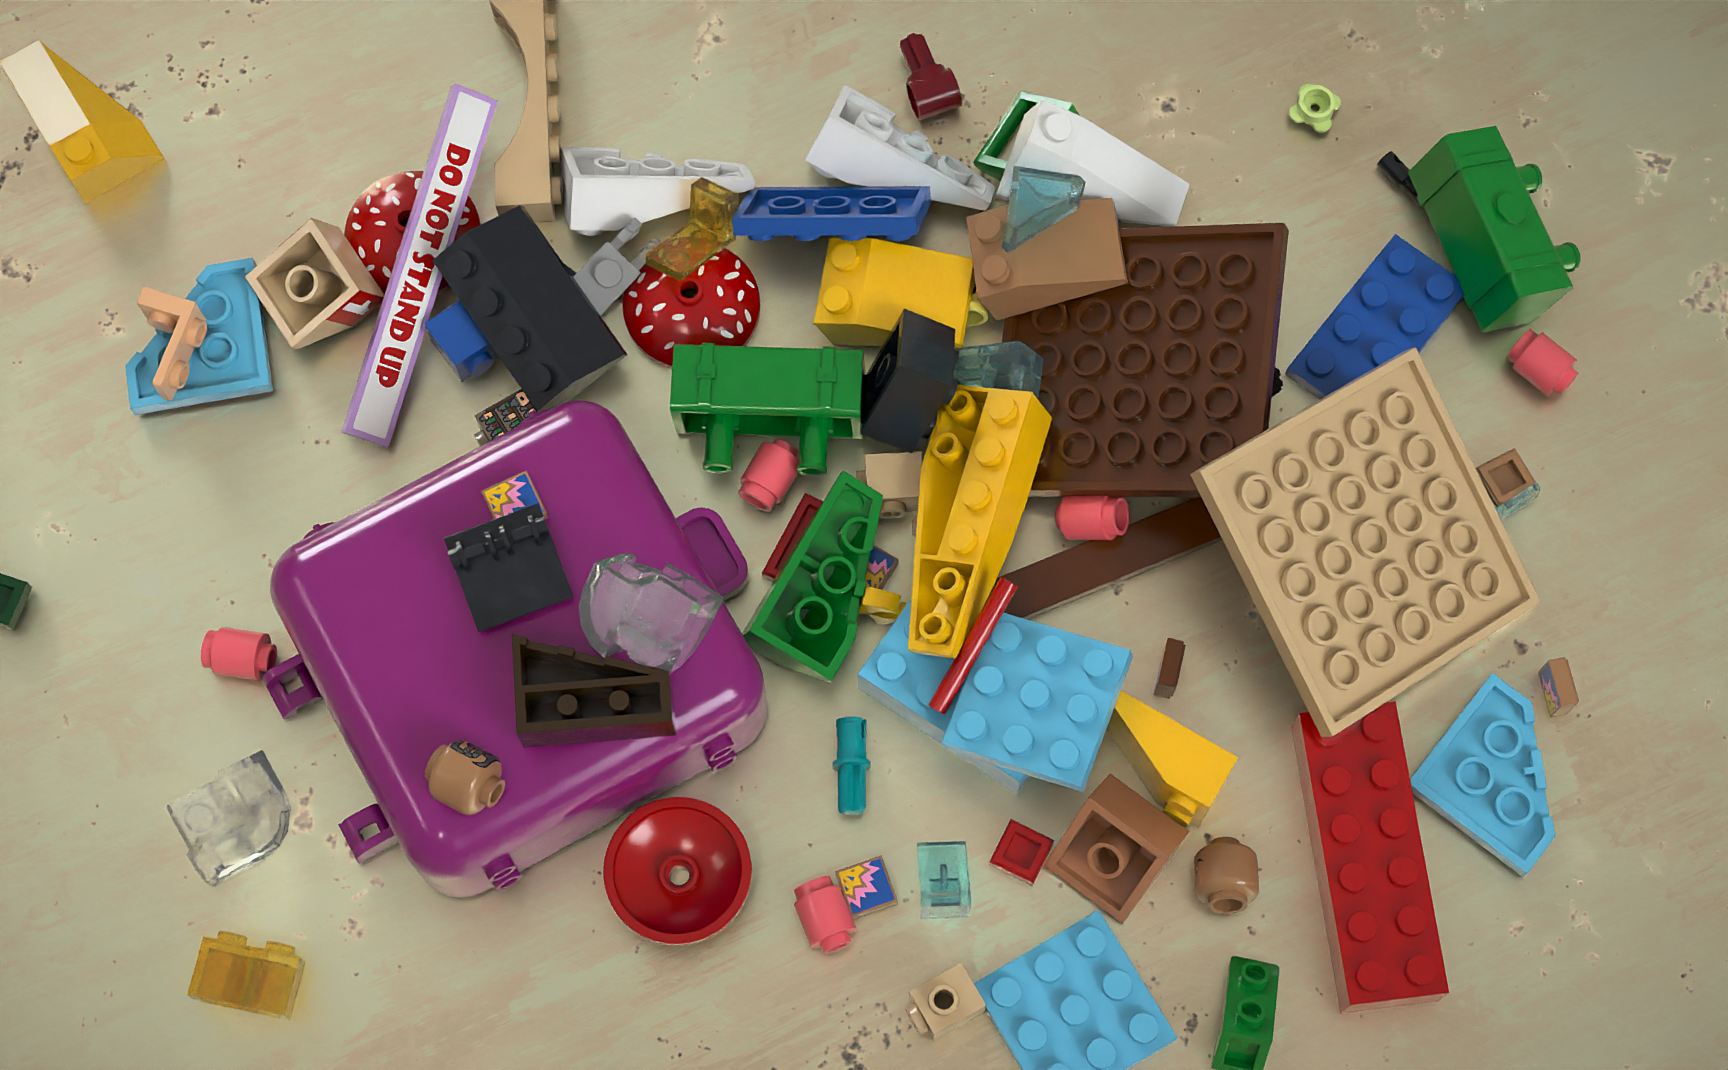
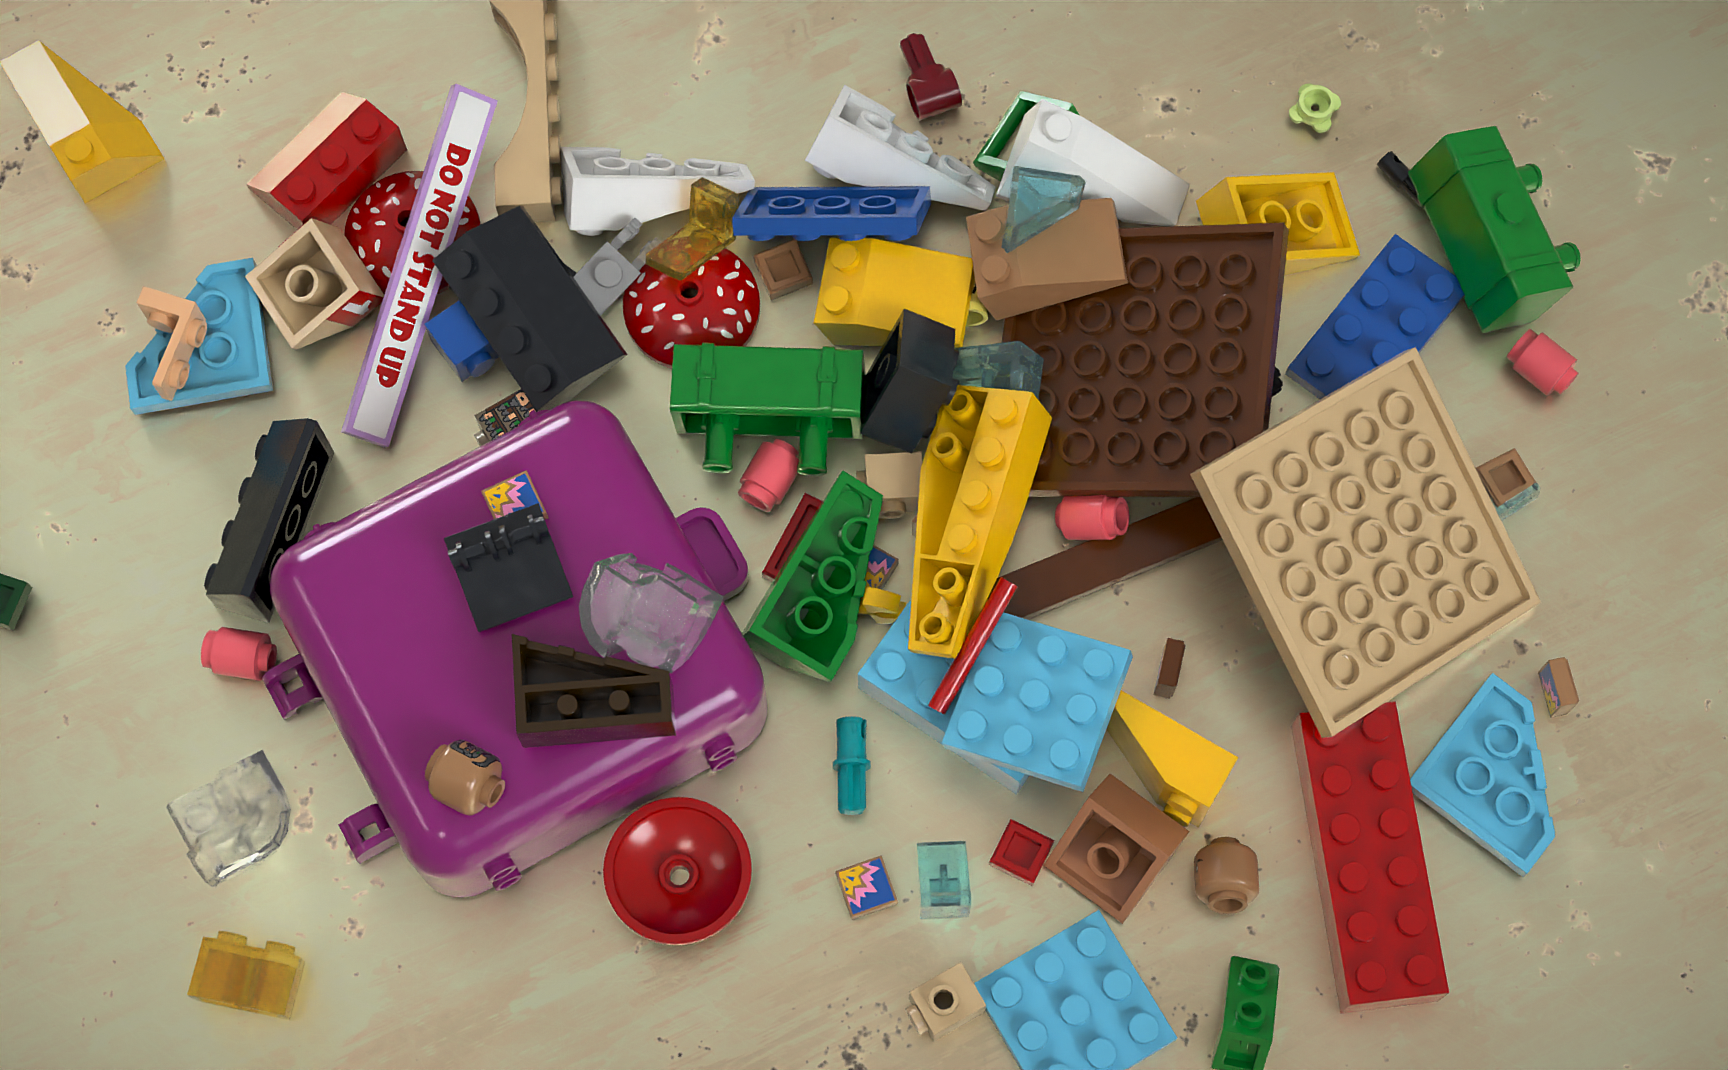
coral brick [794,876,857,954] -> none
none -> black slope [204,418,334,623]
none -> red slope [247,92,407,230]
none -> medium nougat tile [753,239,813,300]
none -> yellow slope [1196,172,1360,276]

